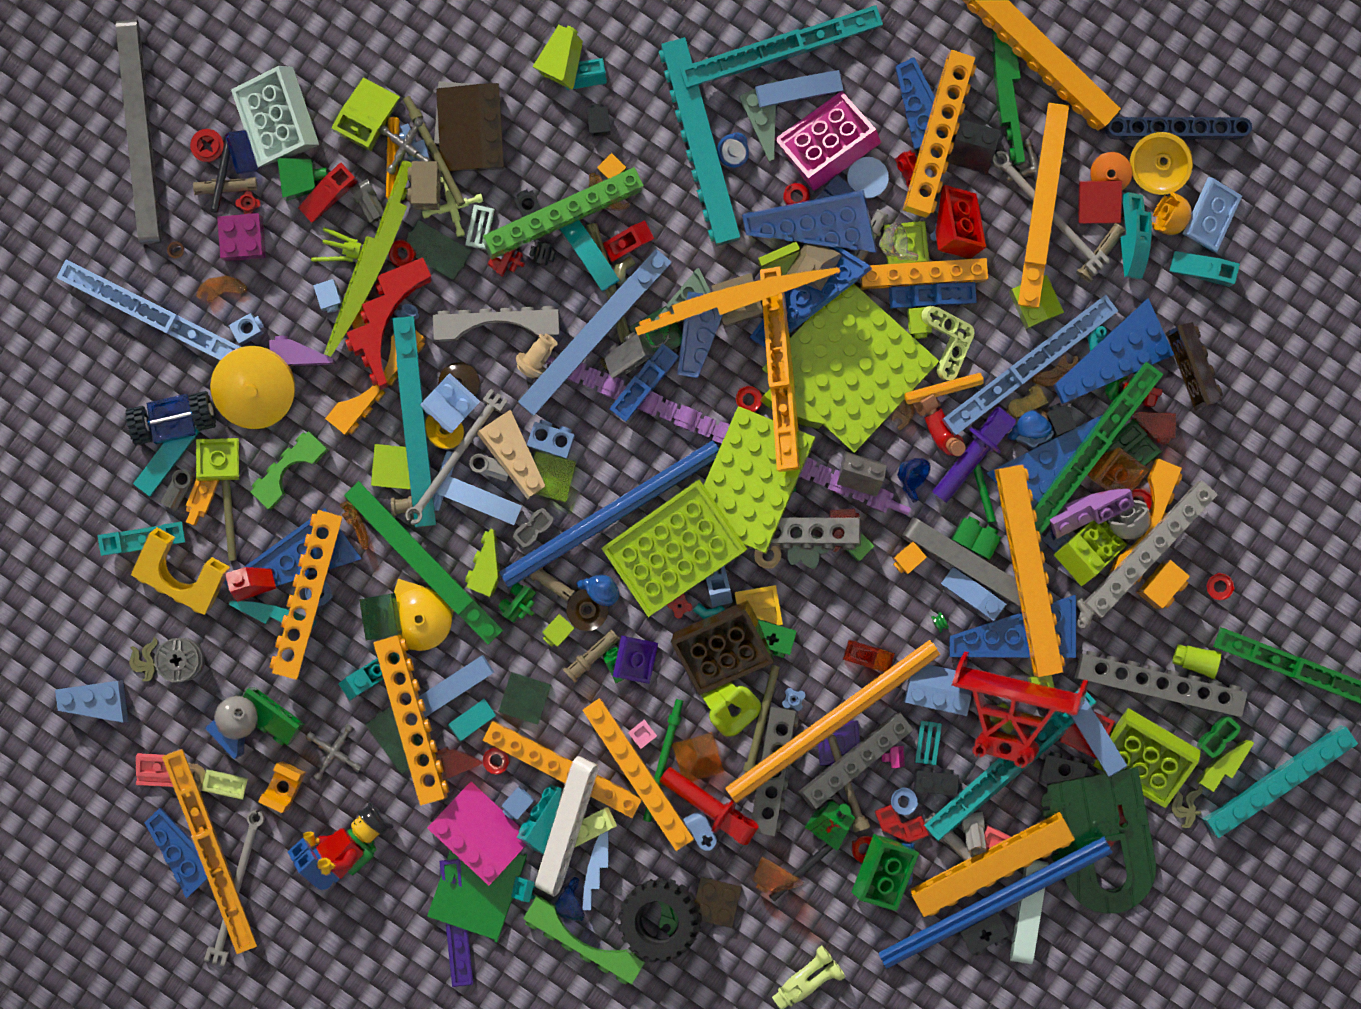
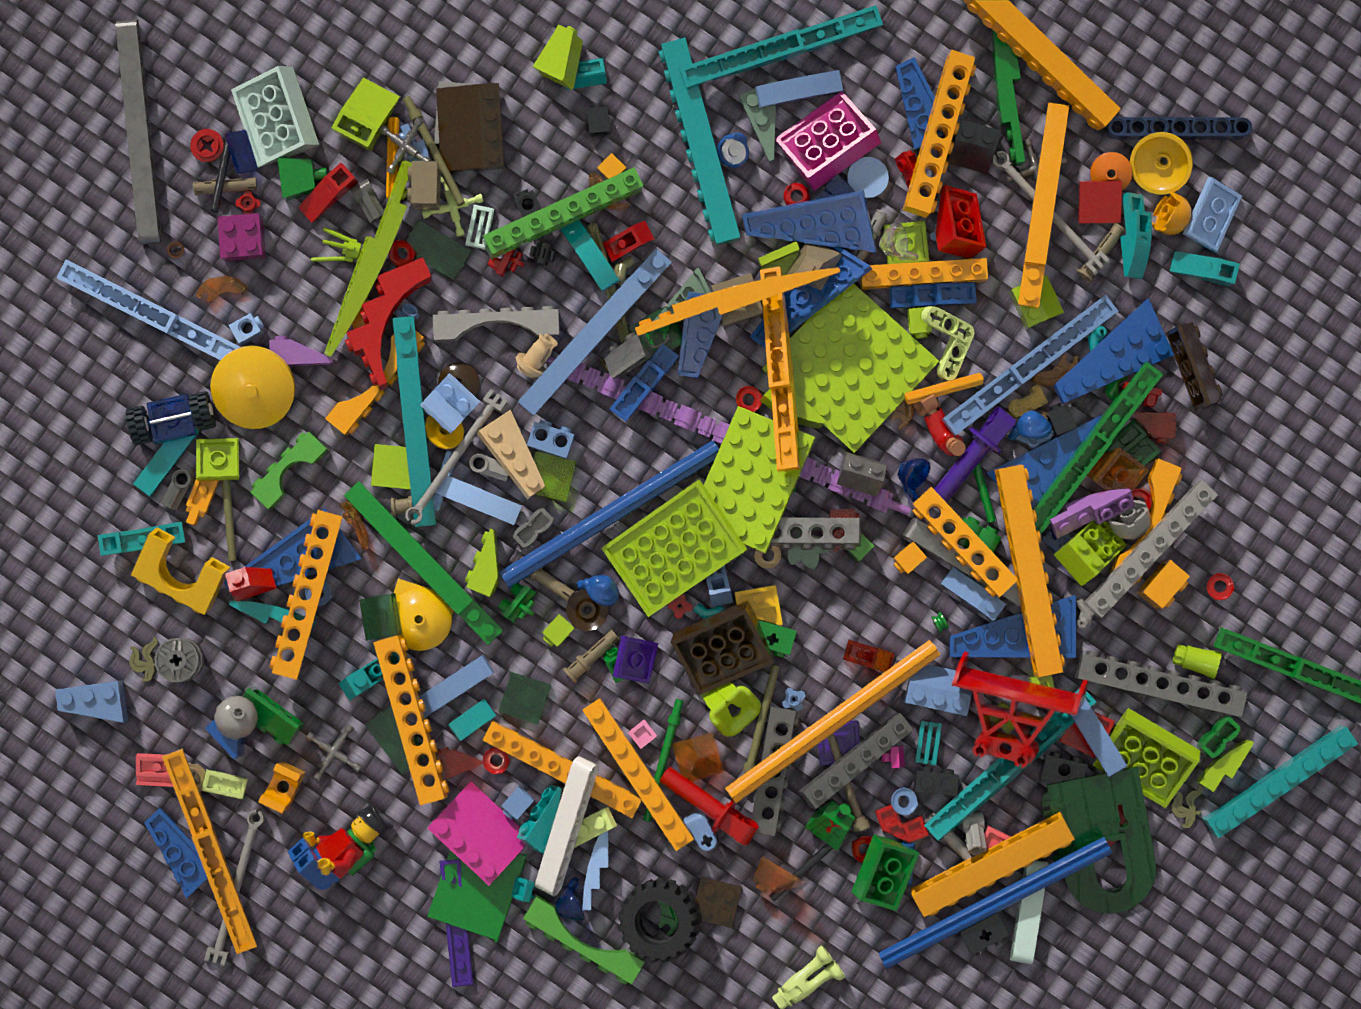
light blue brick [313,279,342,313] -> none
none -> light orange brick [912,487,1018,598]

